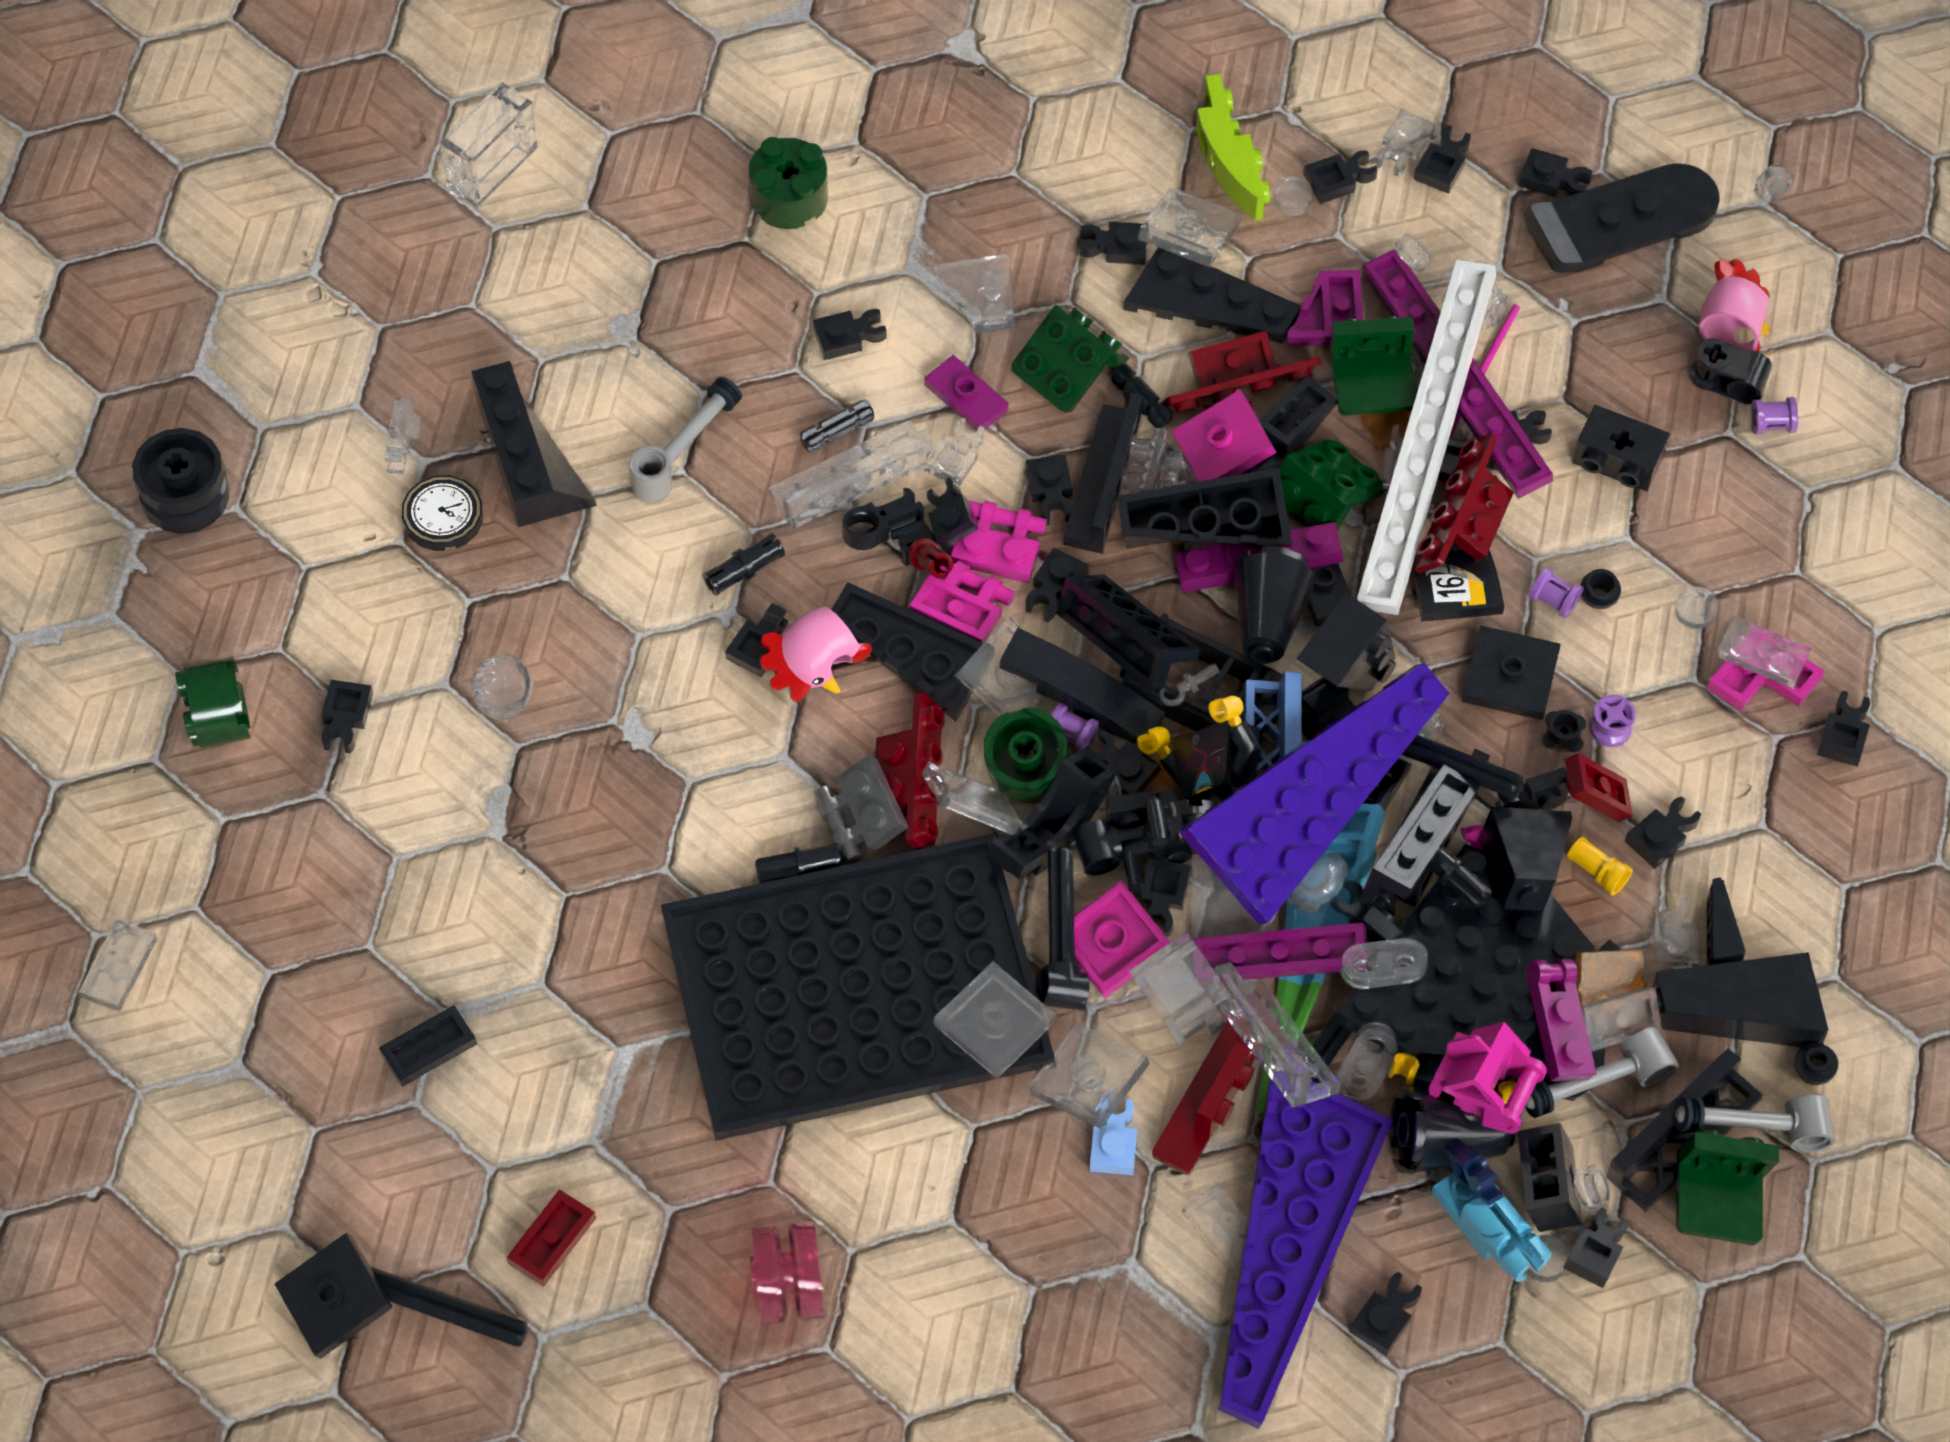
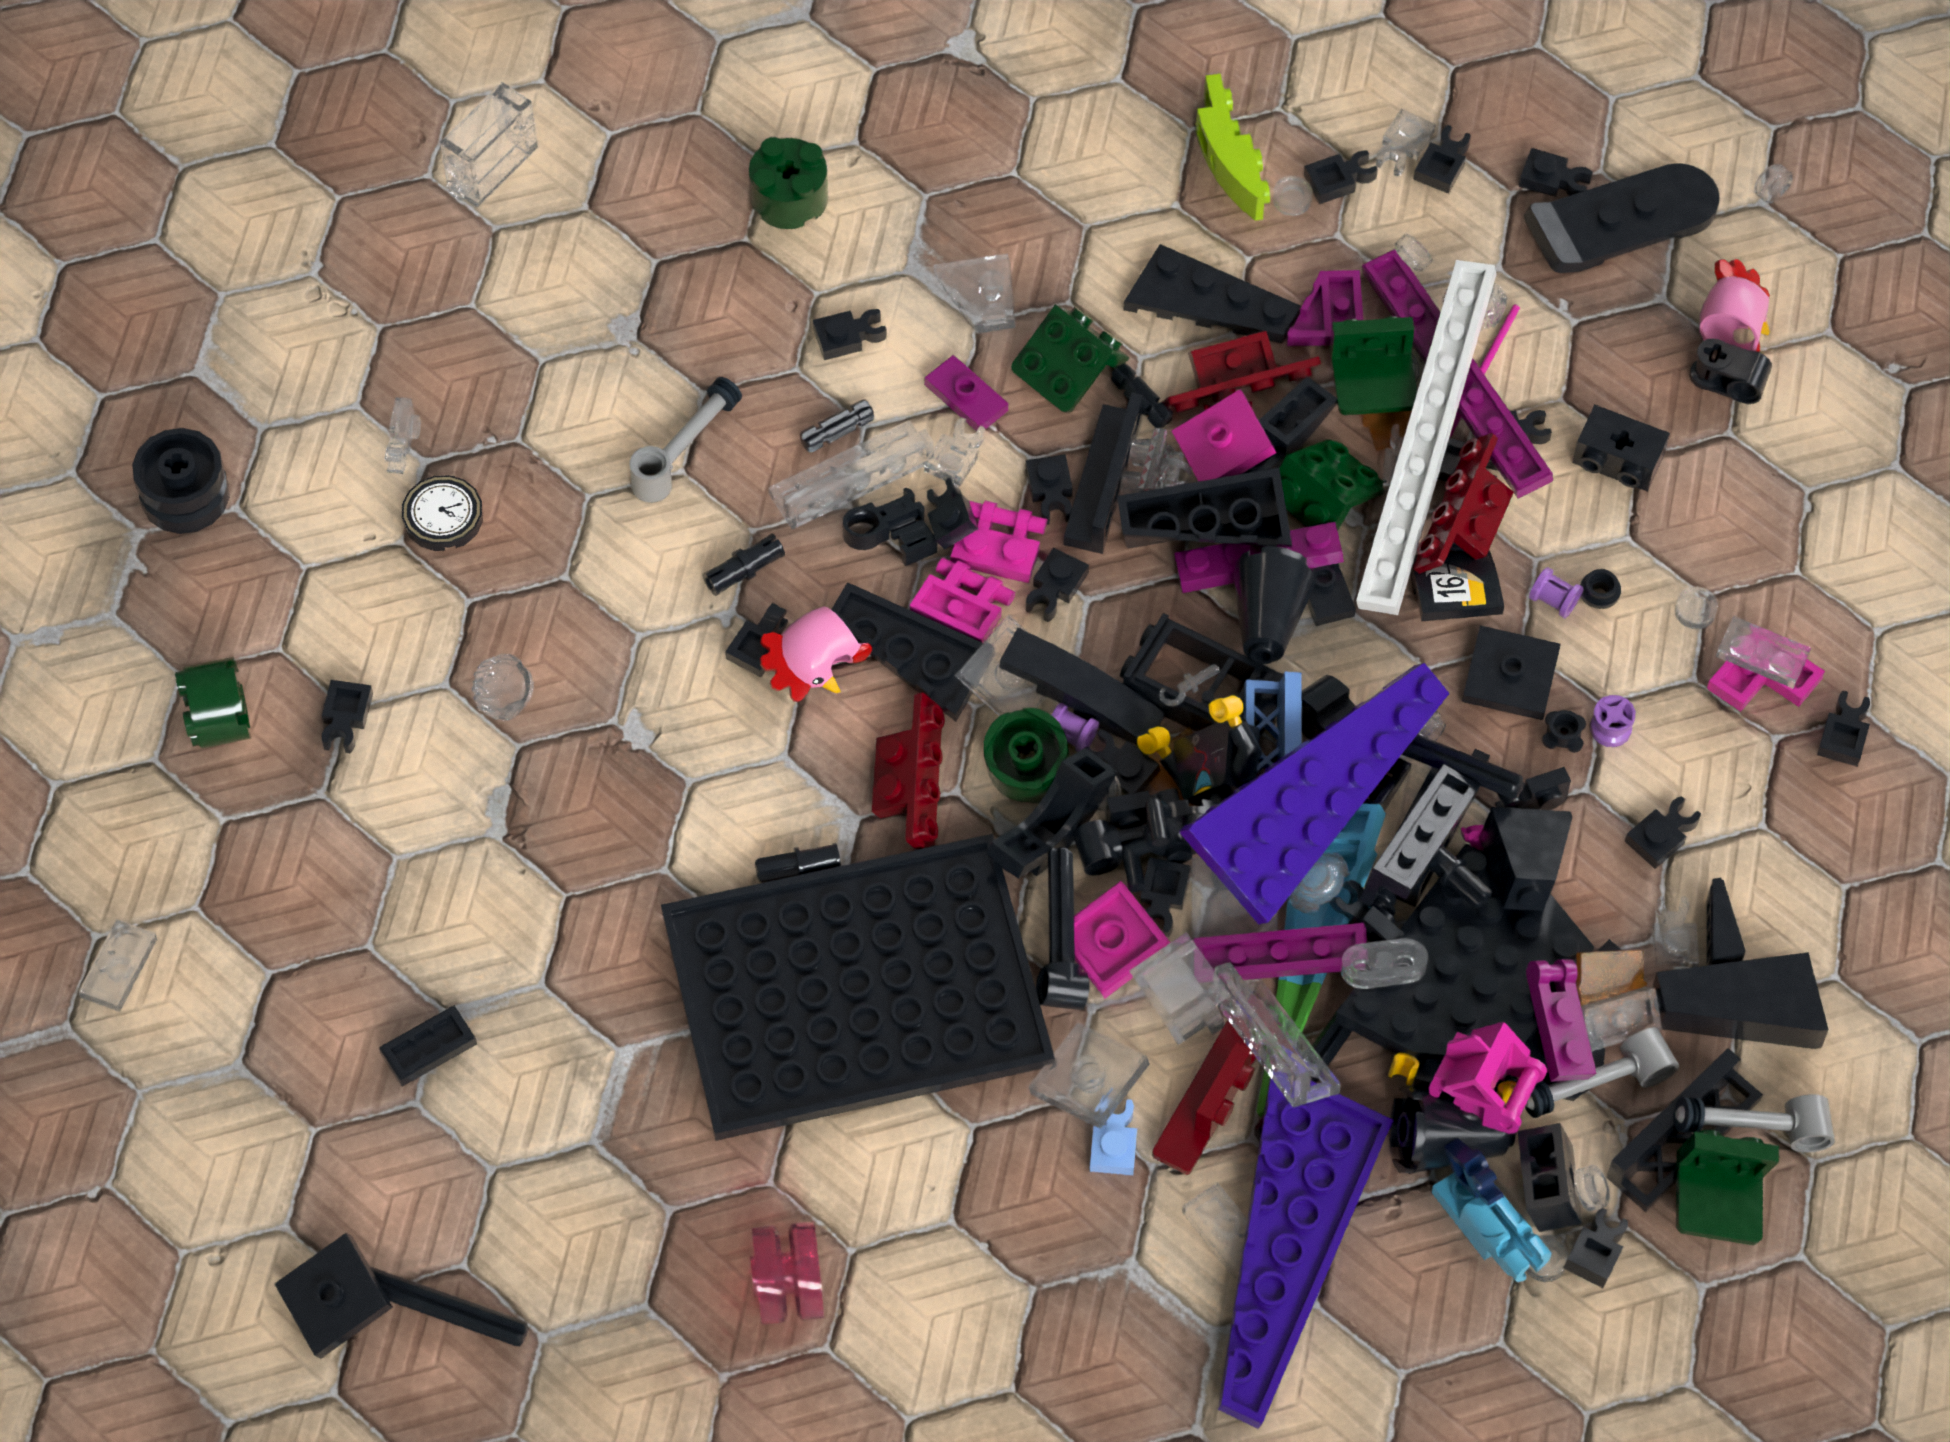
black wedge [471,361,596,527] -> none
dark red plate [506,1189,596,1287] -> none
flat silver plate [815,755,909,864] -> none
dark red pin [908,538,953,578] -> none
clear plate [922,762,1022,835] -> none
clear plate [934,961,1056,1078] -> none
black fence [1056,574,1201,690] -> none
black plate [1079,221,1148,265] -> none
clear plate [1138,187,1241,267] -> none
black wedge [1296,593,1396,691] -> none
clear plate [1336,1023,1398,1101] -> none
black plate [1349,1272,1422,1356] -> none
dark red plate [1565,753,1633,822] -> none
yellow pin [1567,836,1633,896] -> none
medium lavender bush [1751,397,1798,434] -> none
black plate [1794,1043,1839,1085] -> none

